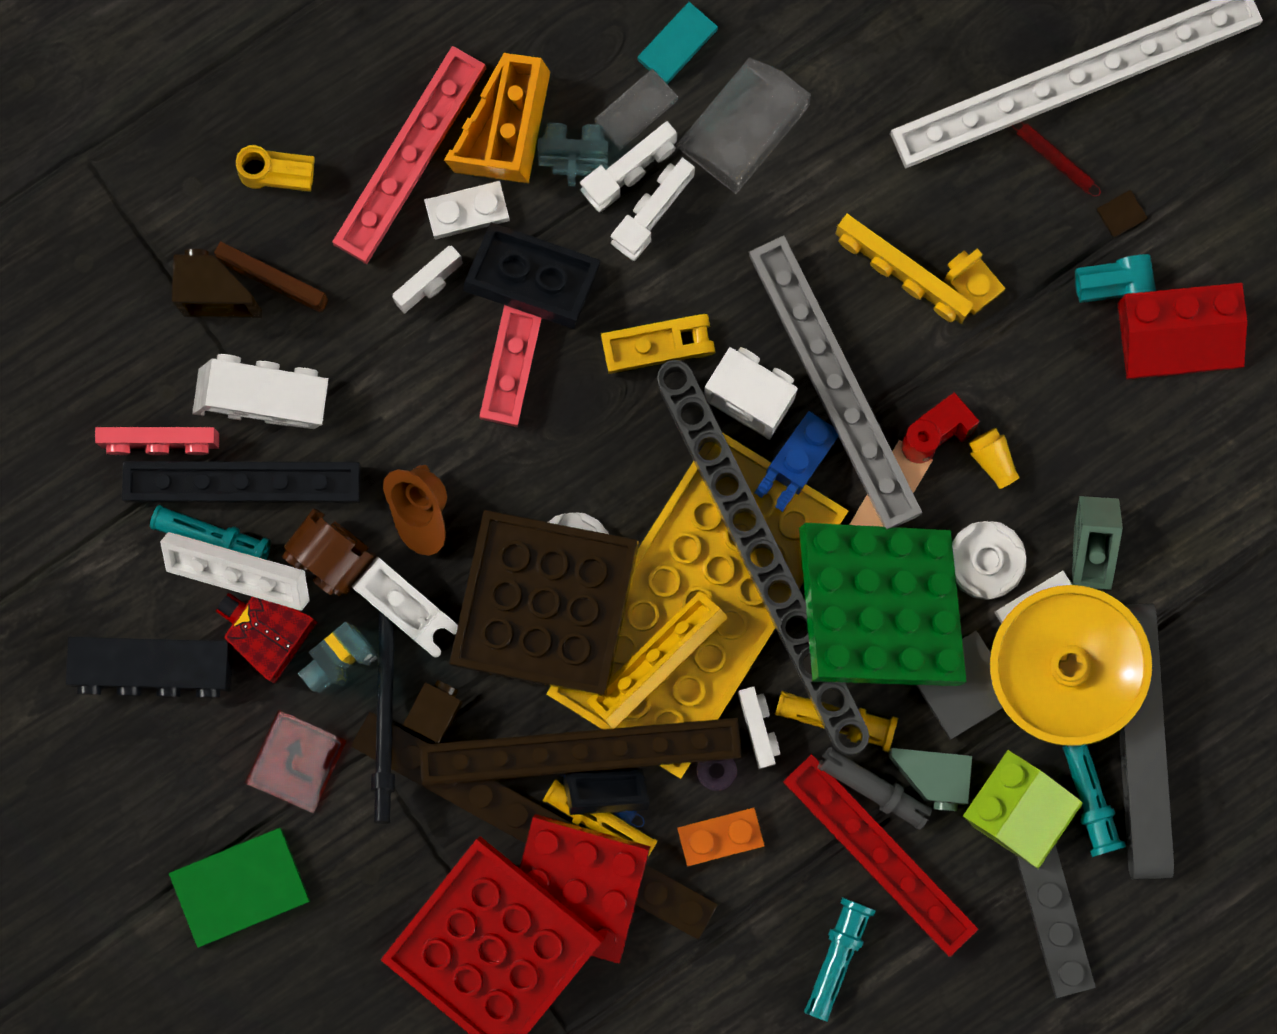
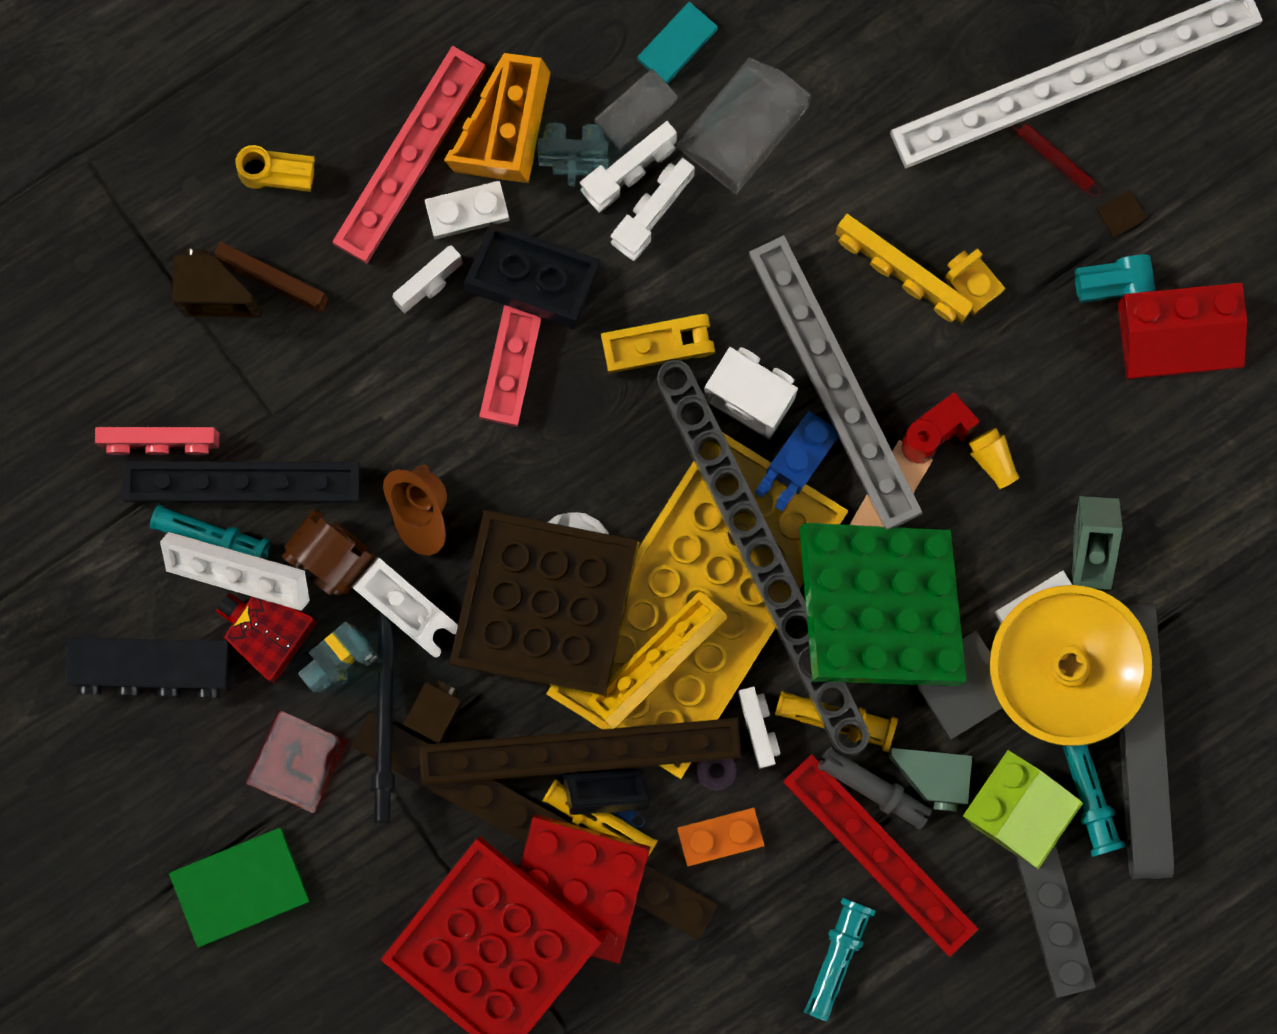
white wedge [192,354,329,429] -> none
white tile [952,521,1026,600] -> none

